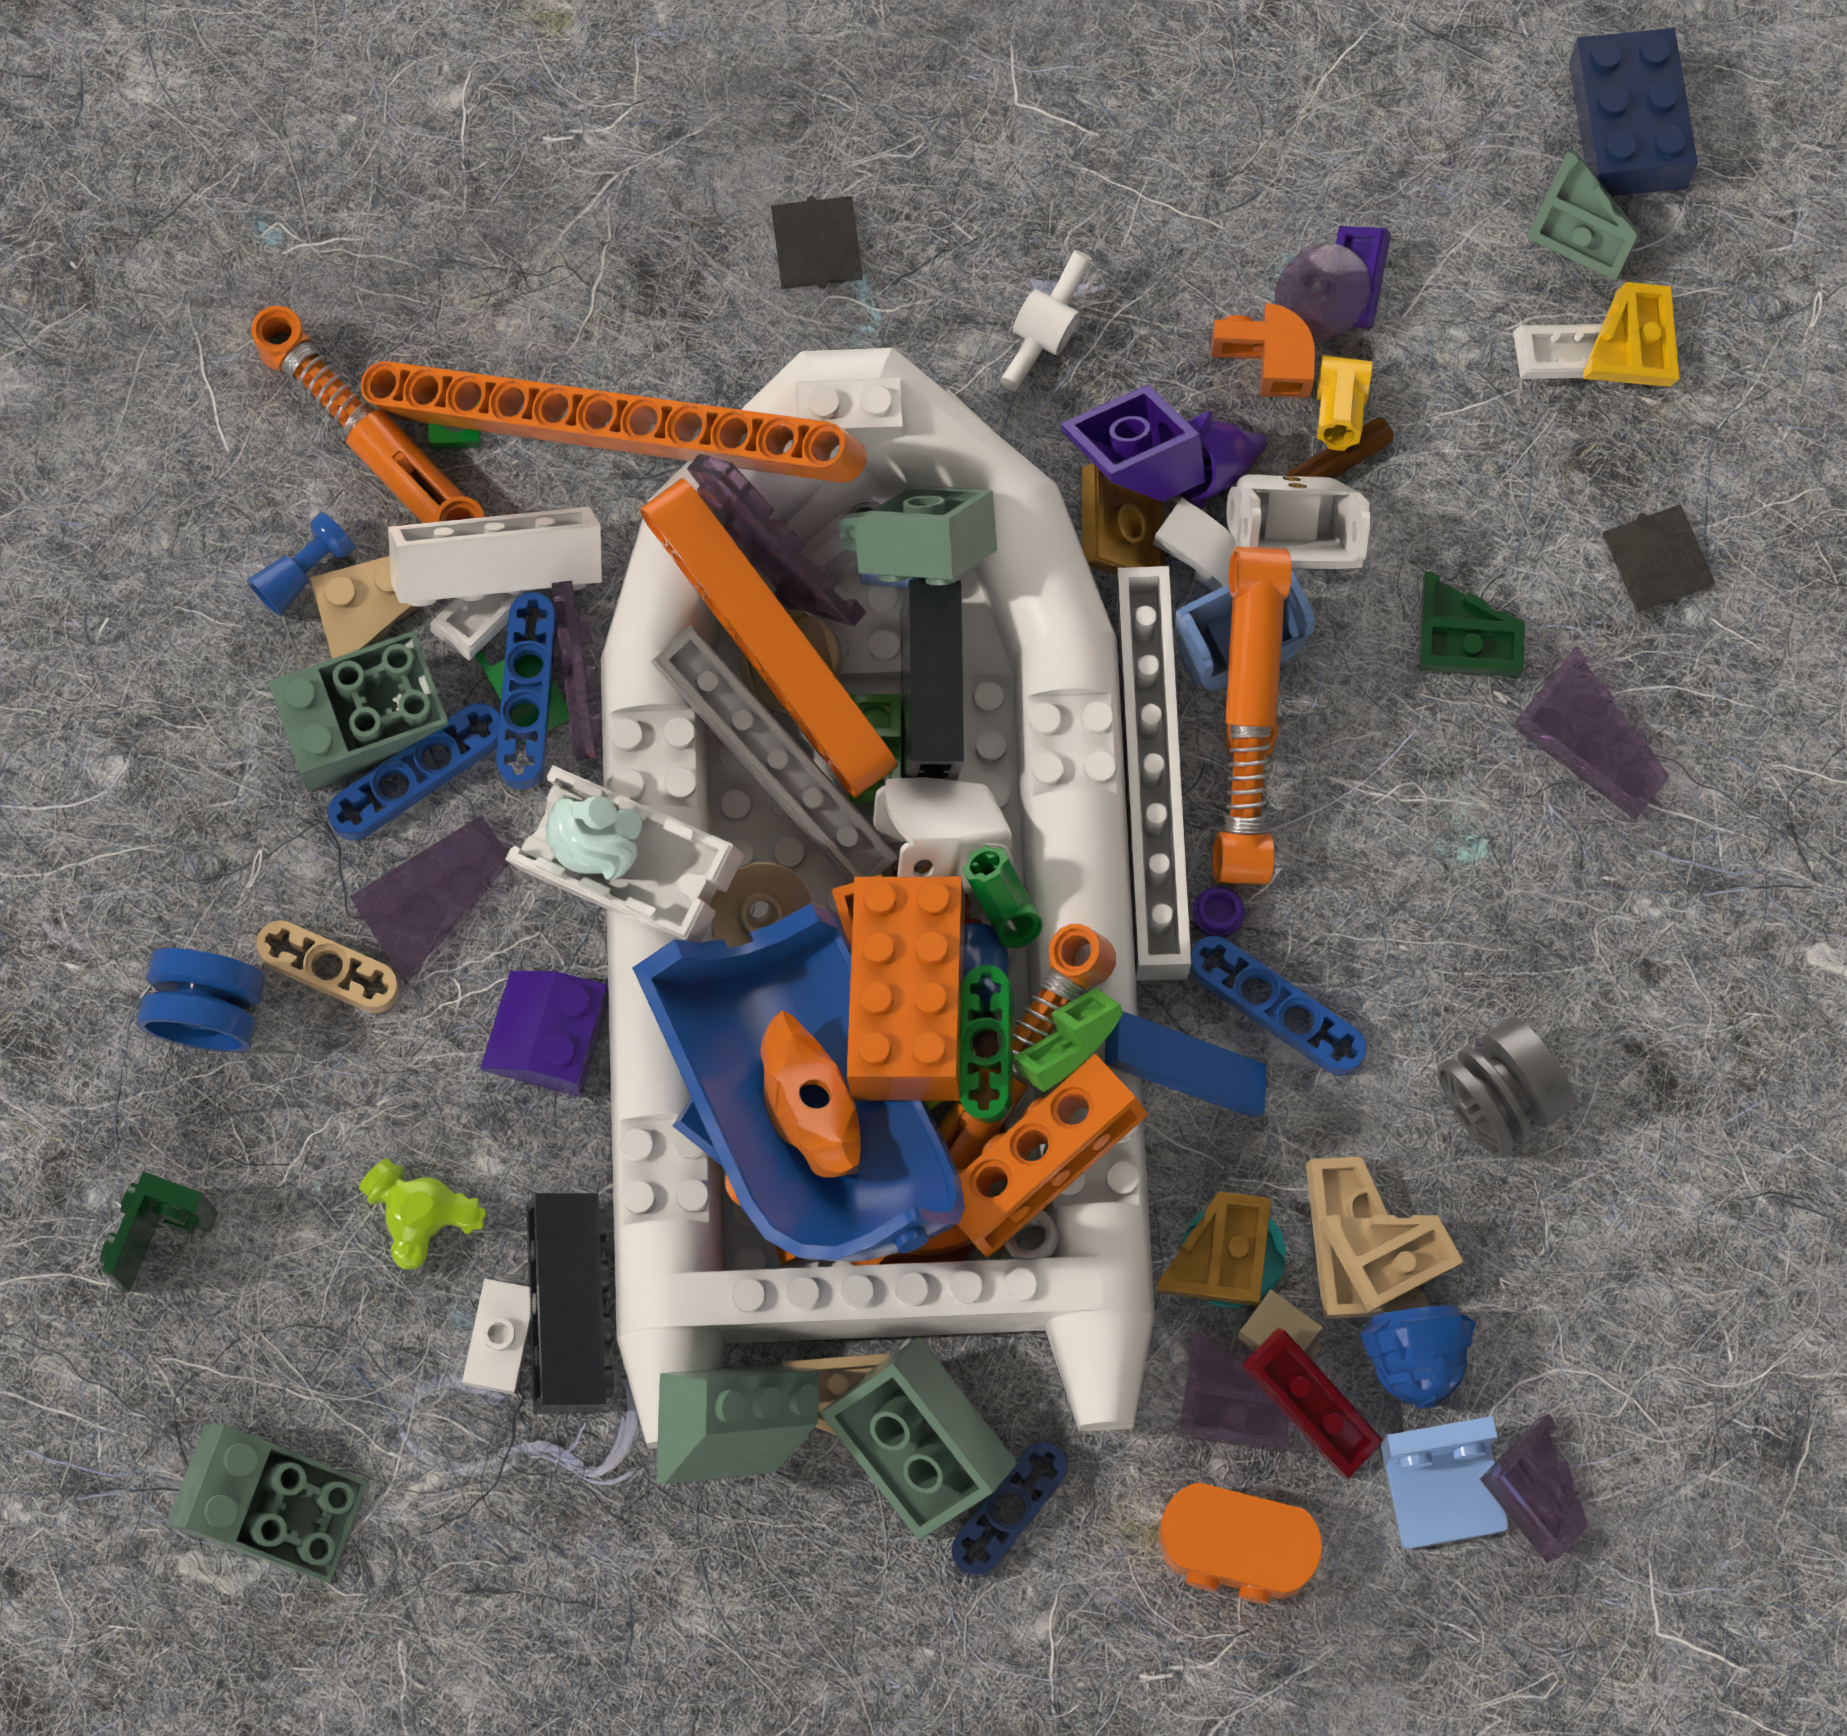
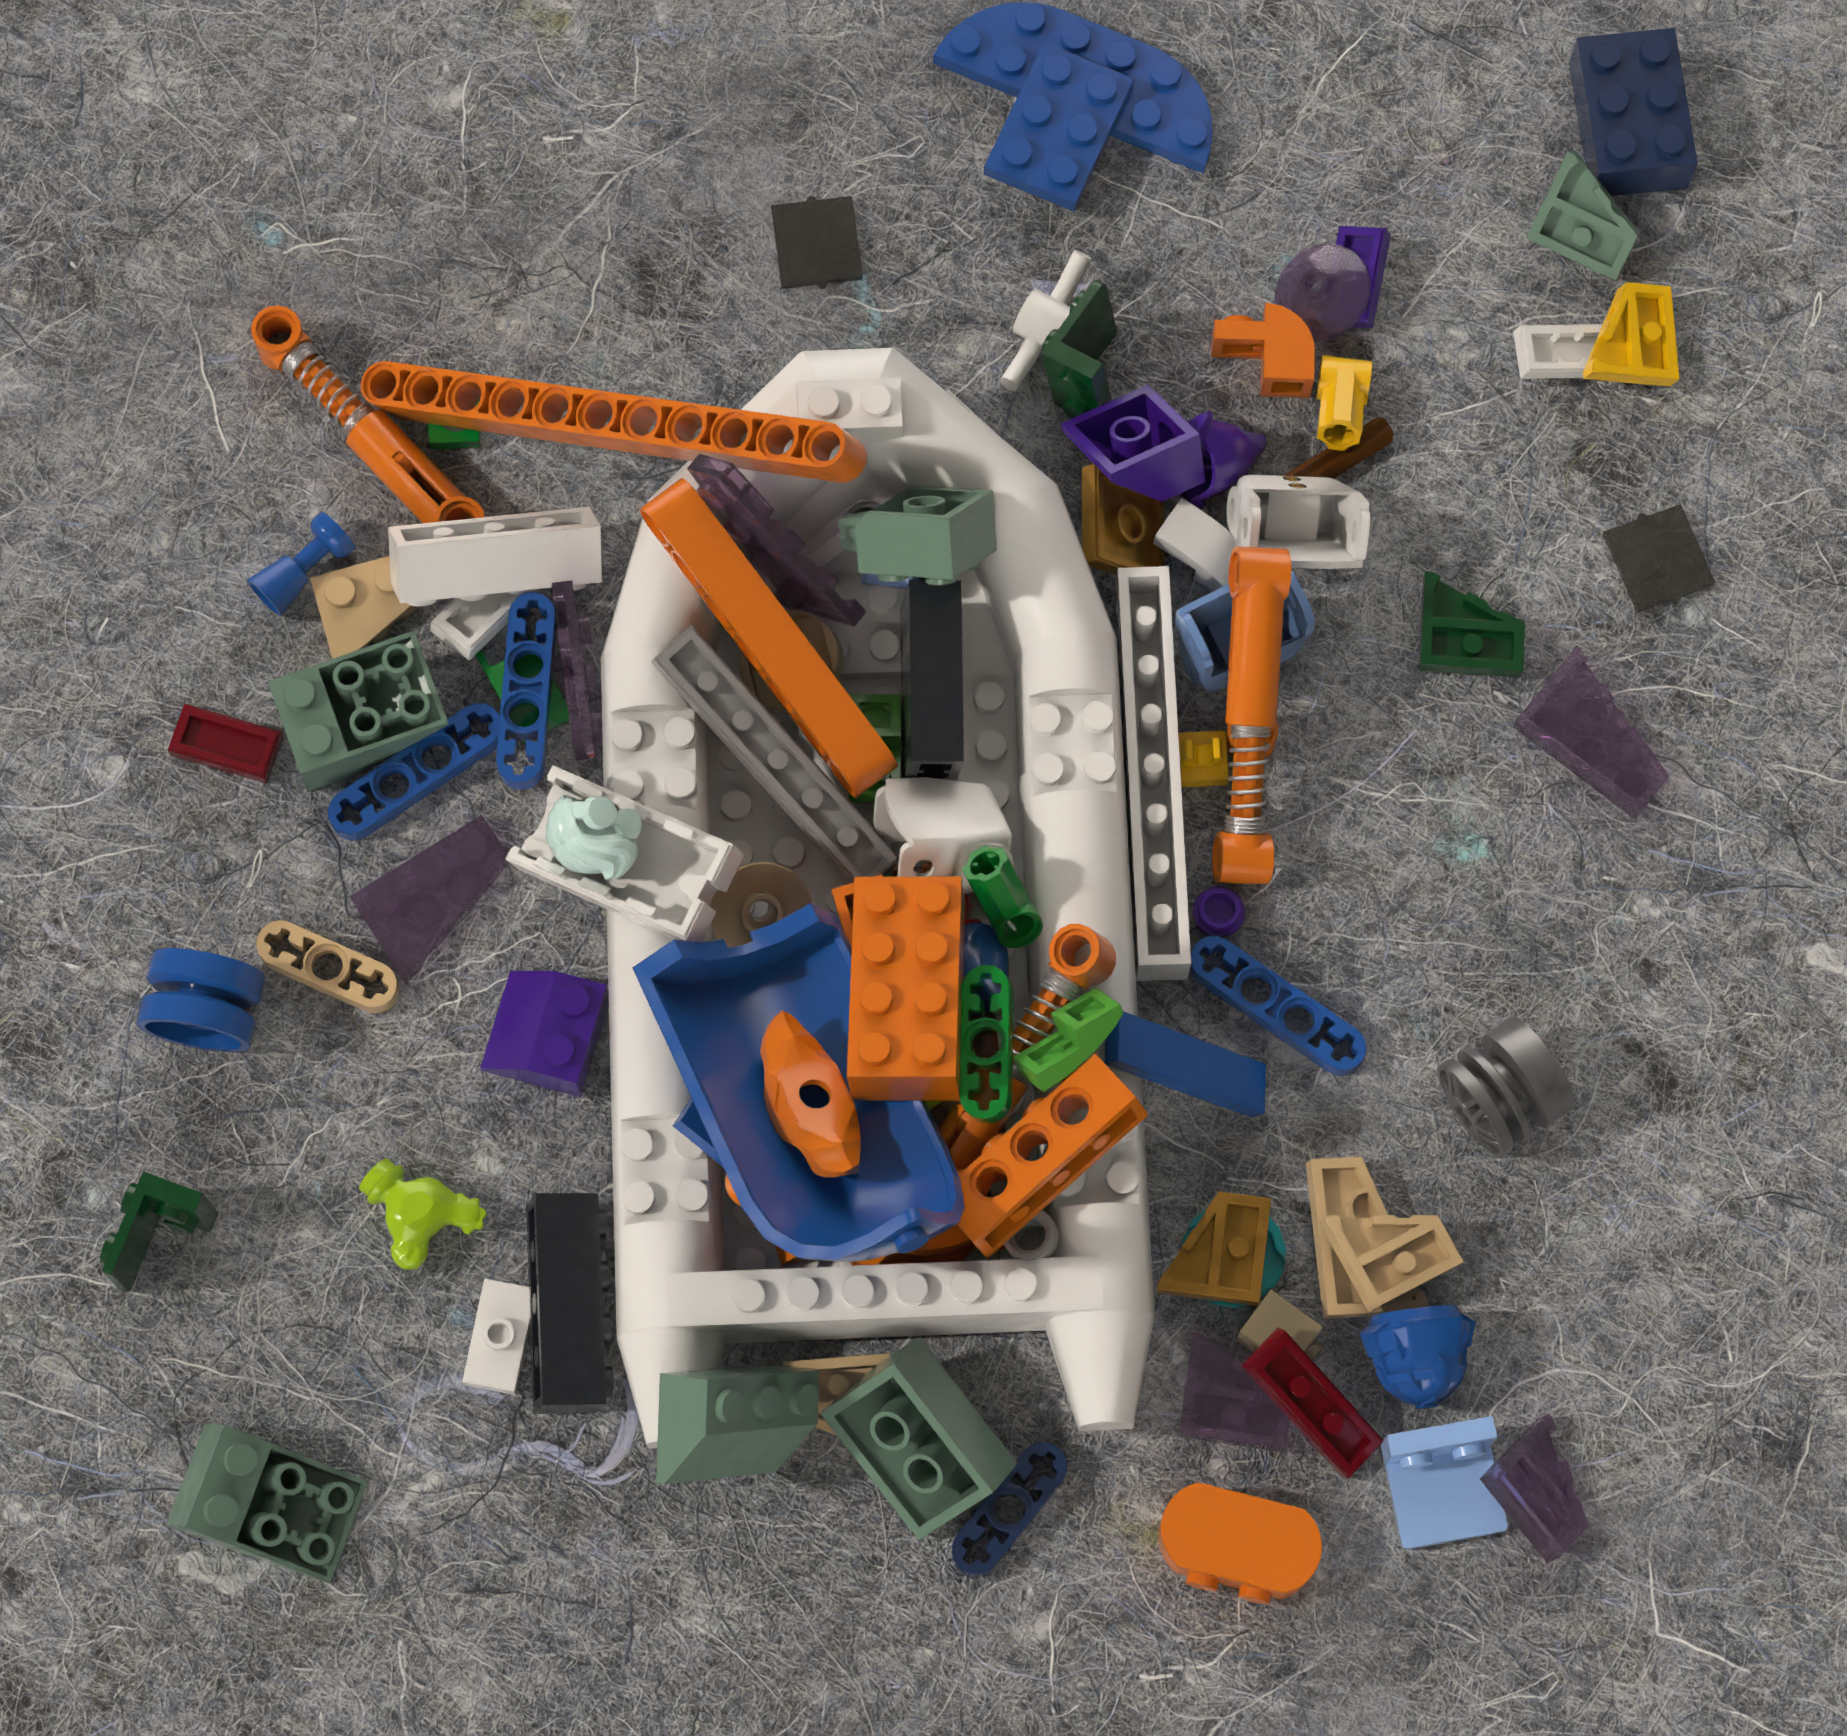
none -> dark red tile [168,703,284,784]
none -> blue plate [933,2,1213,212]
none -> dark green bracket [1041,280,1117,419]
none -> yellow tile [1178,731,1229,787]

